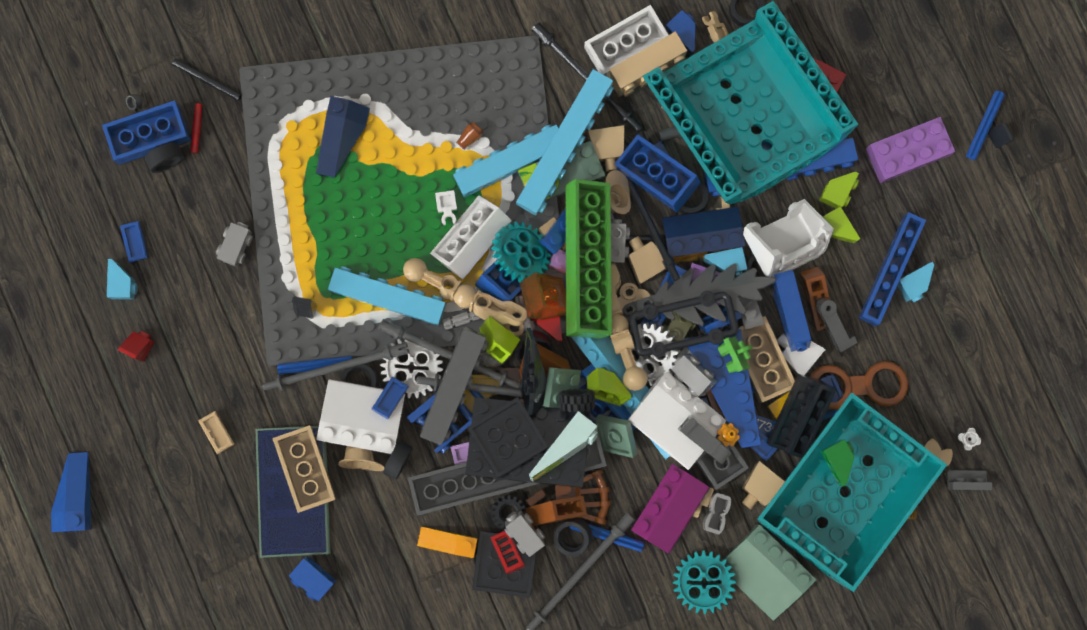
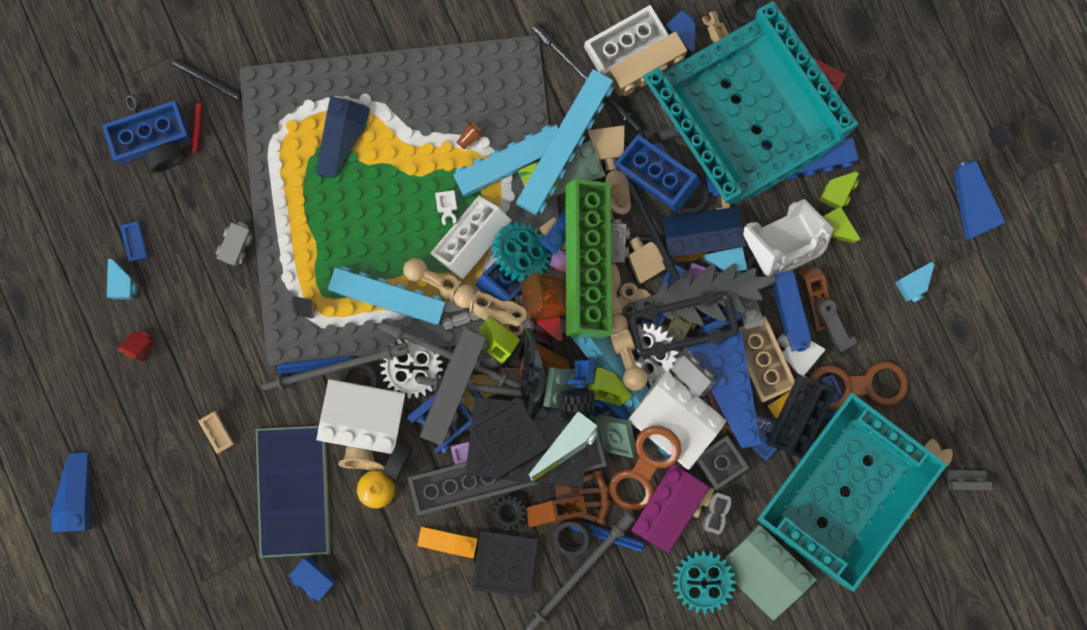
tan brick [273,425,336,513] -> none
blue tile [372,376,409,420] -> none
red slope [490,531,525,574] -> none
light grey brick [505,510,545,557] -> none
reddish brown tile [526,489,546,506] -> none
dark grey leg [678,416,732,464] -> none
light orange plant [717,423,740,447] -> none
bright green hips [718,336,753,373] -> none
tan torso [742,461,785,510] -> none
green slope [821,439,854,486] -> none
blue brick [858,212,926,326] -> none
medium lavender brick [866,117,955,184] -> none
white plate [958,428,981,450] -> none
blue axle [966,90,1005,160] -> none
none -> yellow cylinder [357,470,396,509]
none -> blue bracket [567,361,594,388]
none -> dark orange bar [609,426,682,510]
none -> blue slope [954,160,1006,241]

